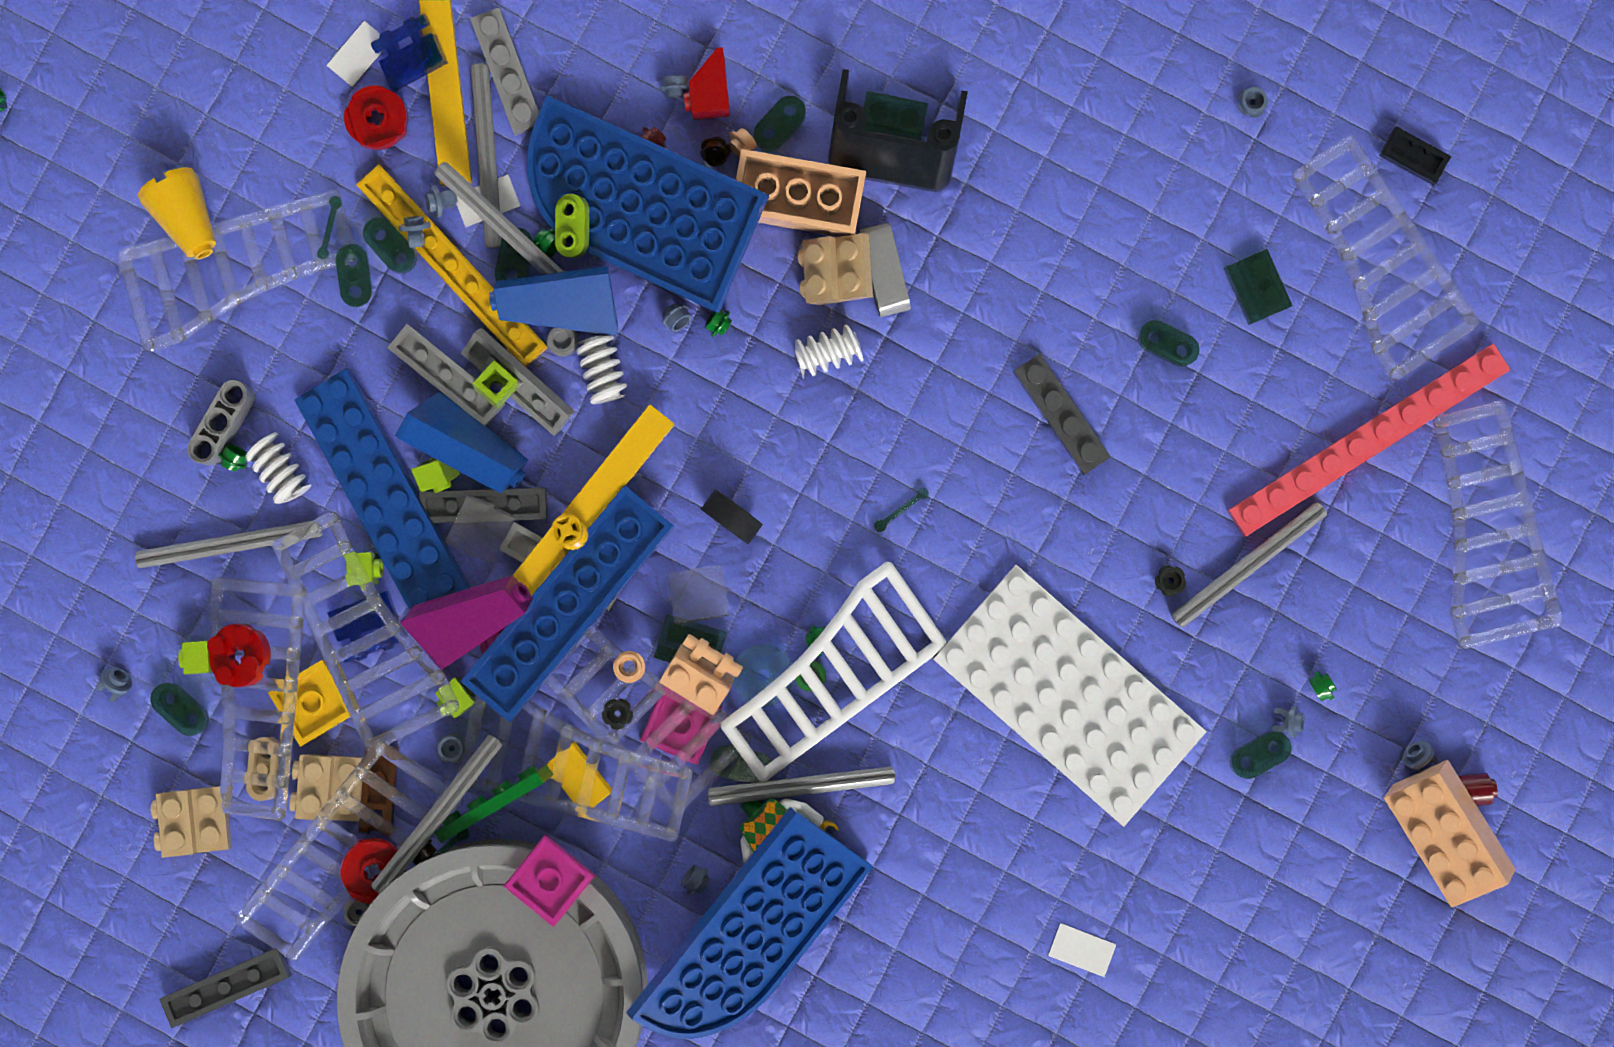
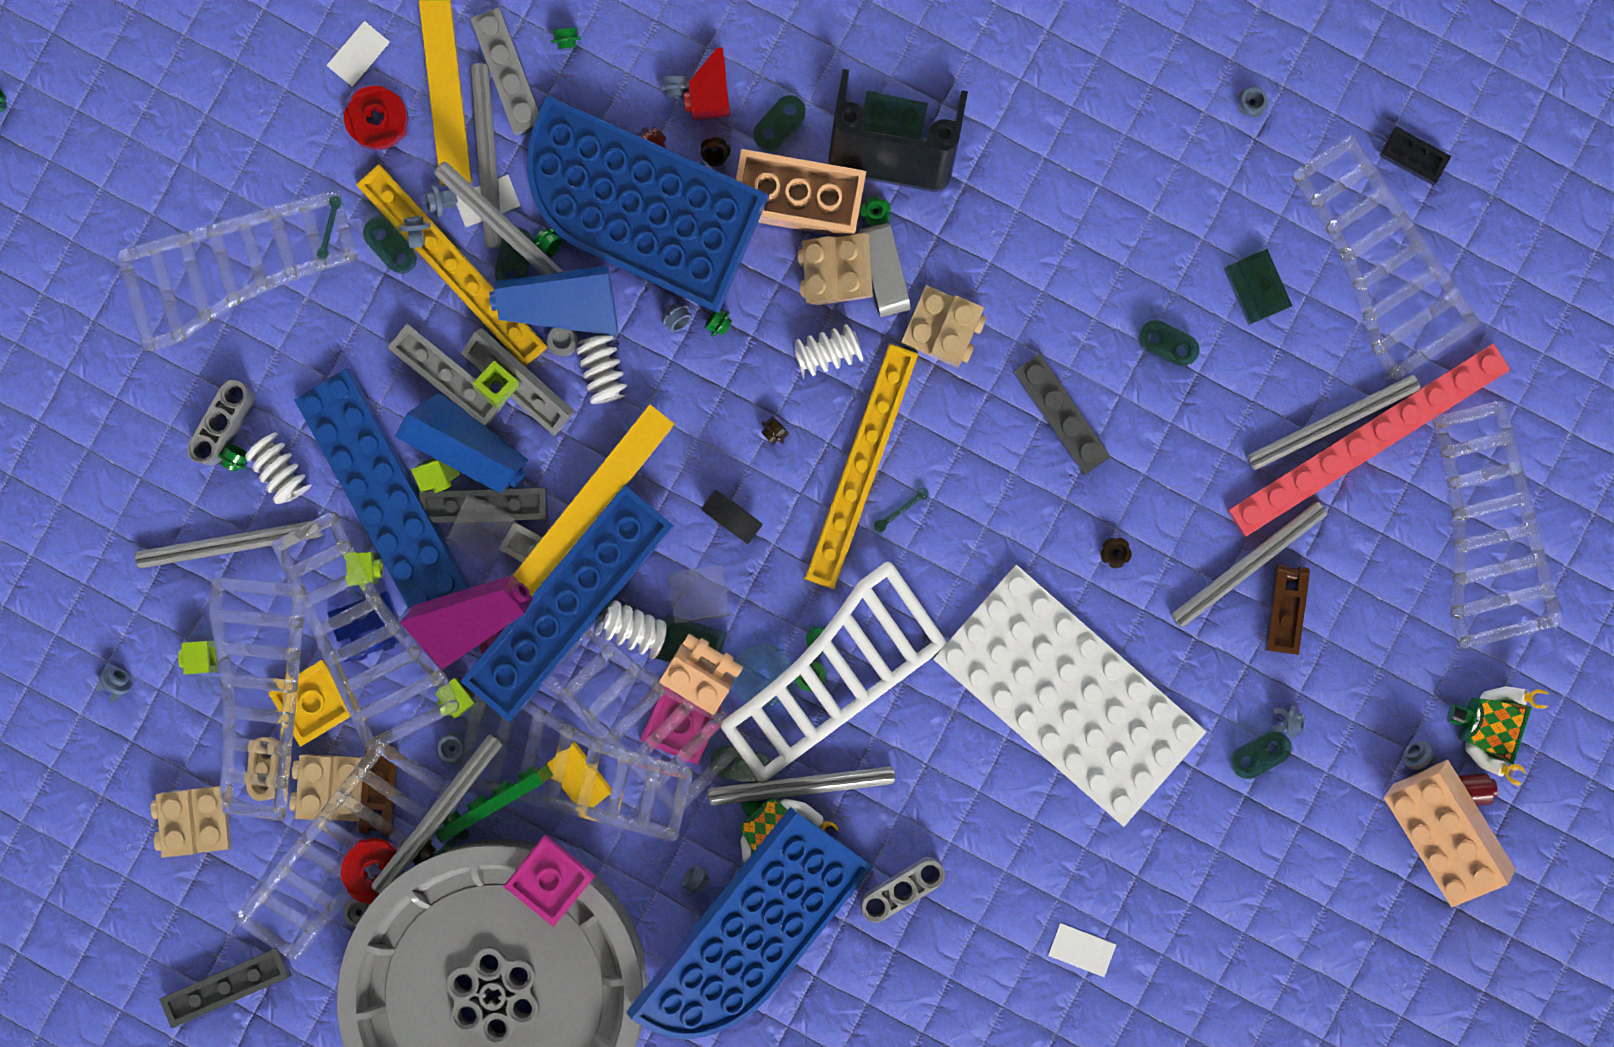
yellow cone [137,167,216,260] -> none
plate [150,683,209,736] -> none
red plate [207,624,271,687] -> none
plate [336,243,373,307] -> none
clear blue plate [371,14,448,91] -> none
yellow wheel [551,514,588,550] -> none
lime plate [555,194,589,258] -> none
pearl dark grey plate [602,698,633,730] -> none
light nougat plate [613,651,645,683] -> none
light nougat plate [728,128,757,157] -> none
pearl dark grey plate [1155,565,1186,596] -> none
green plate [1309,671,1337,701] -> none
none -> green plate [550,27,581,49]
none -> white piece [594,600,666,659]
none -> dark brown plate [761,416,790,445]
none -> yellow tile [805,343,919,590]
none -> green plate [860,196,891,226]
none -> light grey beam [861,857,945,923]
none -> tan plate [901,285,987,368]
none -> dark brown plate [1100,538,1132,568]
none -> light grey axle [1247,375,1420,470]
none -> reddish brown plate [1265,563,1310,655]
none -> torso [1447,686,1550,786]

